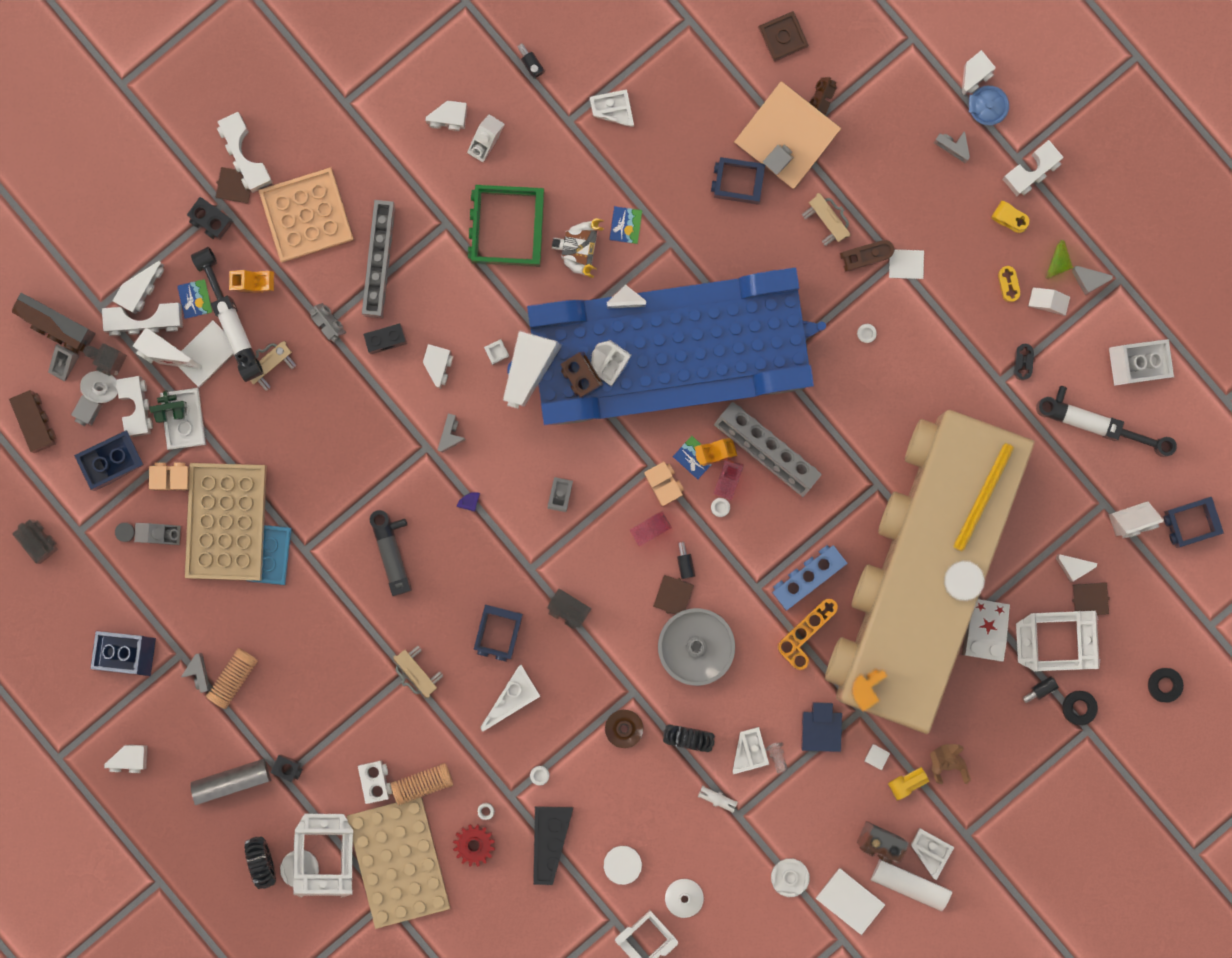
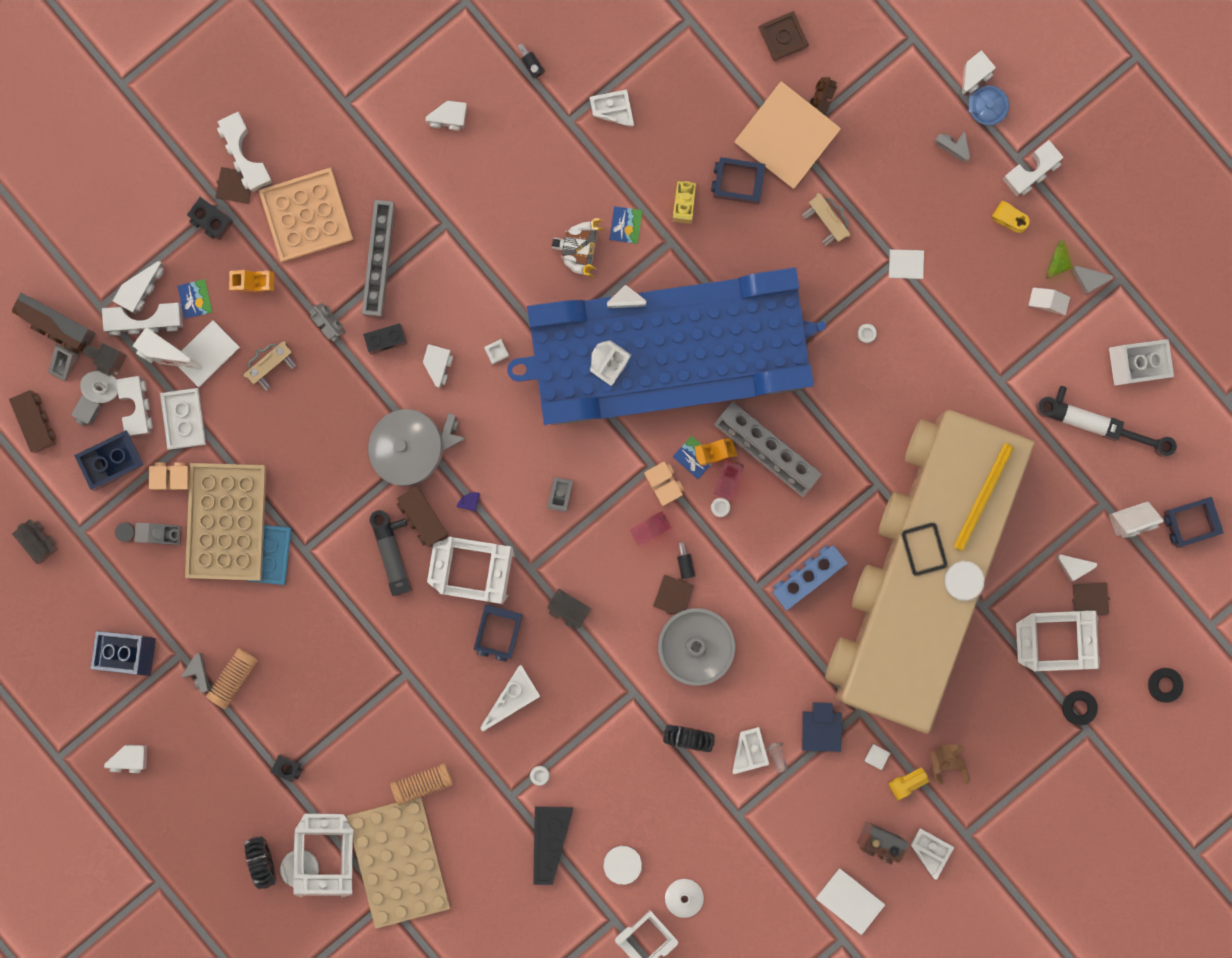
dark green hips [149,390,188,423] -> none
flat silver brick [190,758,271,805] -> none
black piece [191,247,264,382] -> none
white brick [358,760,392,804] -> none
tan piece [393,646,443,699] -> none
red gear [453,824,495,867] -> none
white slope [467,115,505,162] -> none
green window [468,185,544,267] -> none
white axle [477,803,495,820] -> none
white slope [503,331,562,408] -> none
reddish brown brick [560,352,604,397] -> none
reddish brown dish [605,710,644,748] -> none
white pin [698,786,738,813] -> none
light grey brick [763,144,794,175] -> none
white tile [771,858,809,897] -> none
light orange beam [777,599,838,670] -> none
reddish brown plate [840,240,894,272] -> none
light orange brick [852,669,887,712] -> none
white brick [871,859,952,912] -> none
white slope [962,599,1010,662] -> none
yellow beam [998,266,1020,302] -> none
black beam [1014,344,1034,380] -> none
black piece [1023,676,1059,703] -> none
none -> light grey dish [368,409,443,486]
none -> reddish brown brick [397,486,448,547]
none -> white wedge [427,537,515,604]
none -> light yellow slope [672,181,696,224]
none -> black piece [901,523,948,576]

